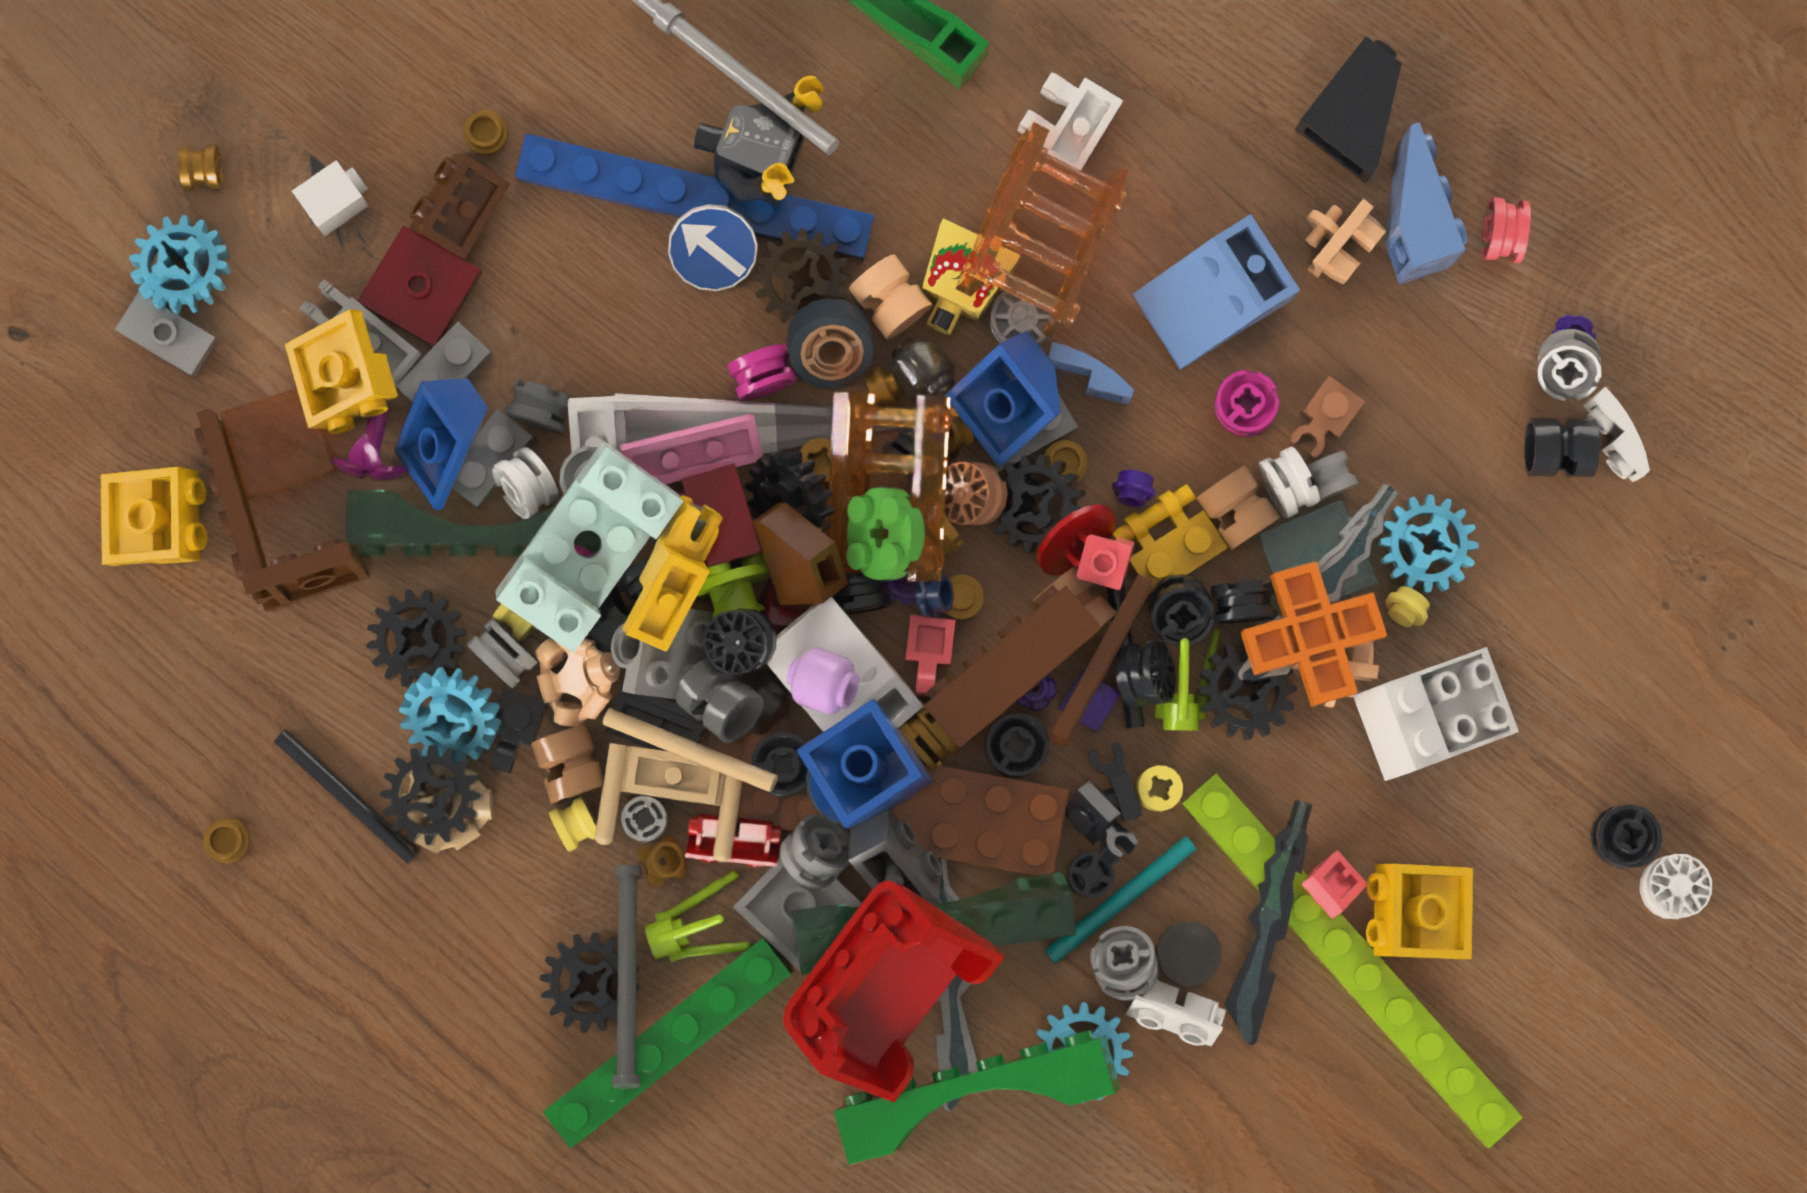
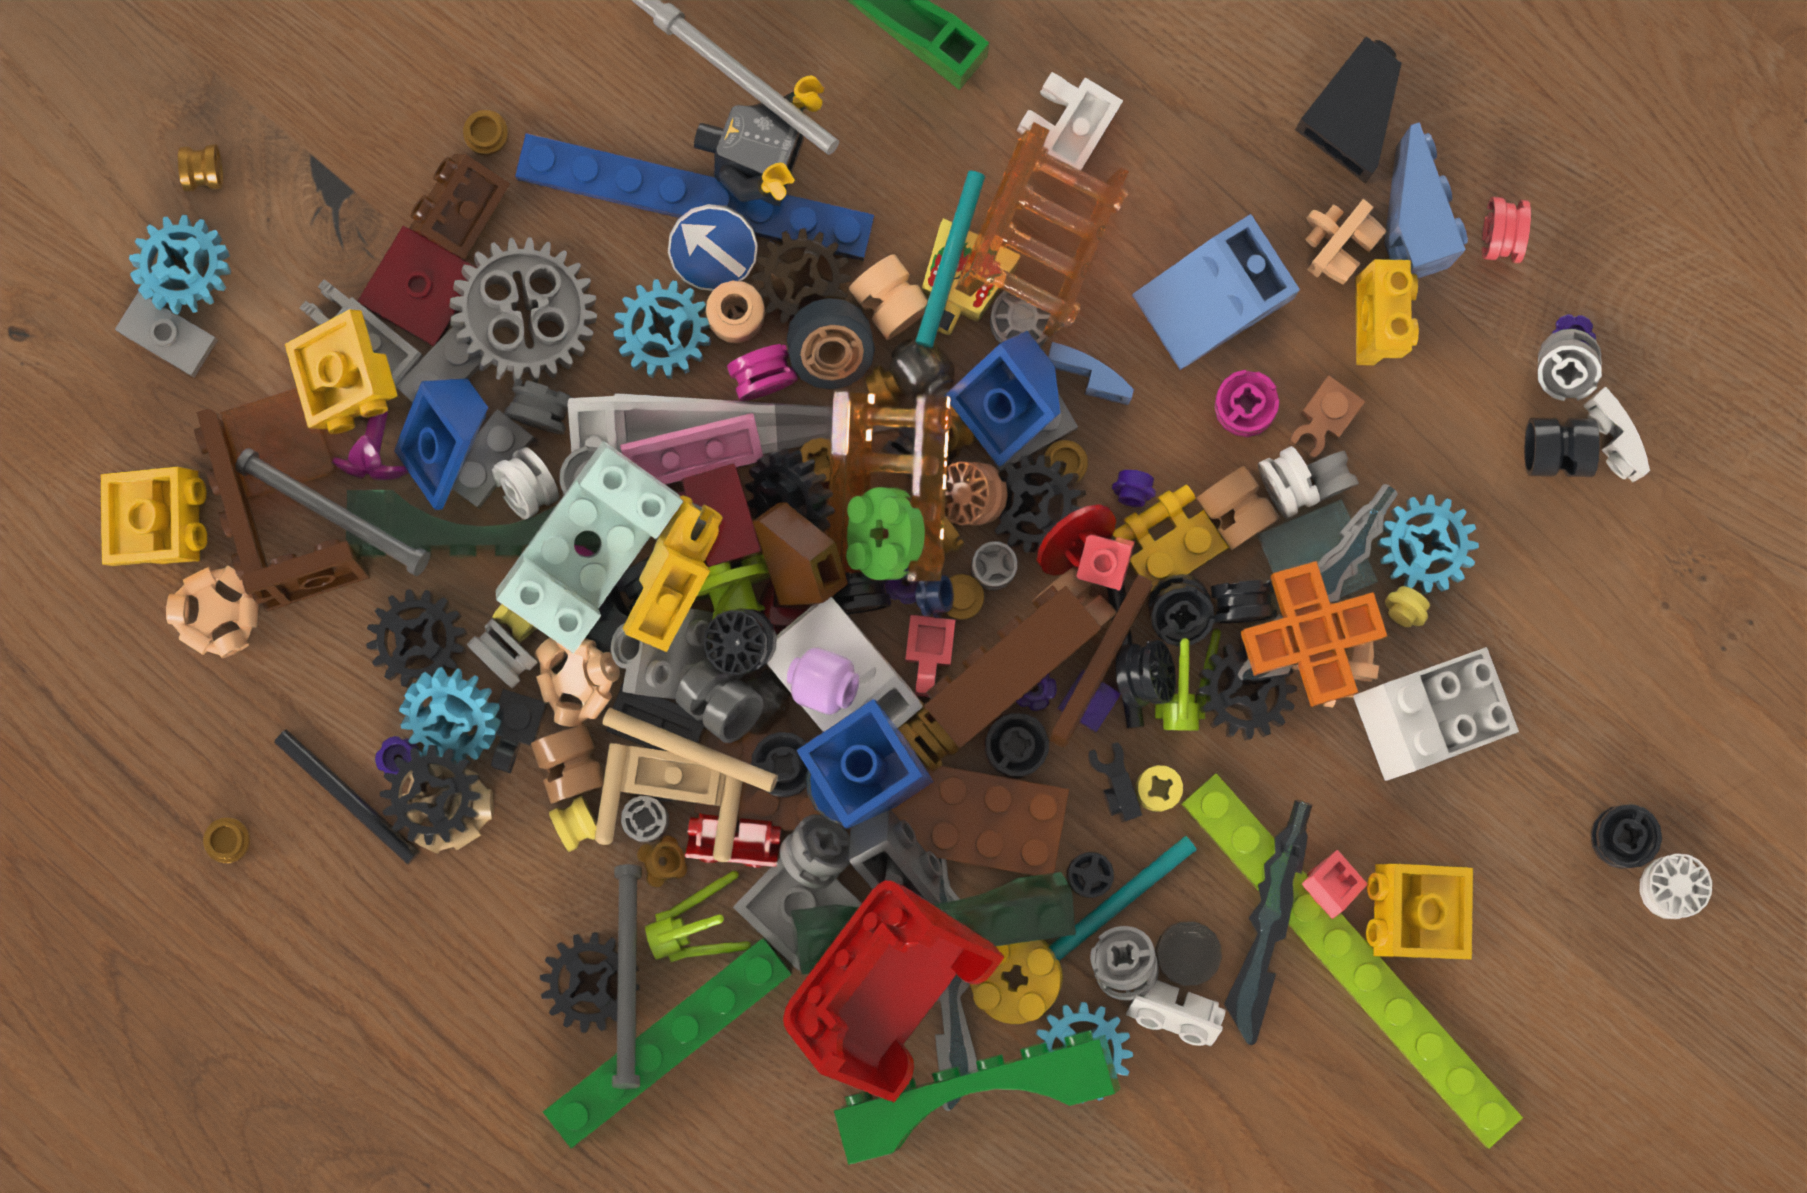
white brick [292,160,369,236] -> none
black plate [1065,781,1139,866] -> none
none -> light nougat piece [166,565,259,658]
none -> dark grey bar [235,448,430,576]
none -> dark purple plate [375,736,419,775]
none -> light grey gear [449,237,597,383]
none -> medium azure gear [613,279,711,379]
none -> light nougat head [706,280,765,344]
none -> teal bar [915,170,986,348]
none -> yellow plate [970,931,1063,1024]
none -> light grey wheel [971,542,1017,591]
none -> yellow plate [1355,259,1419,366]

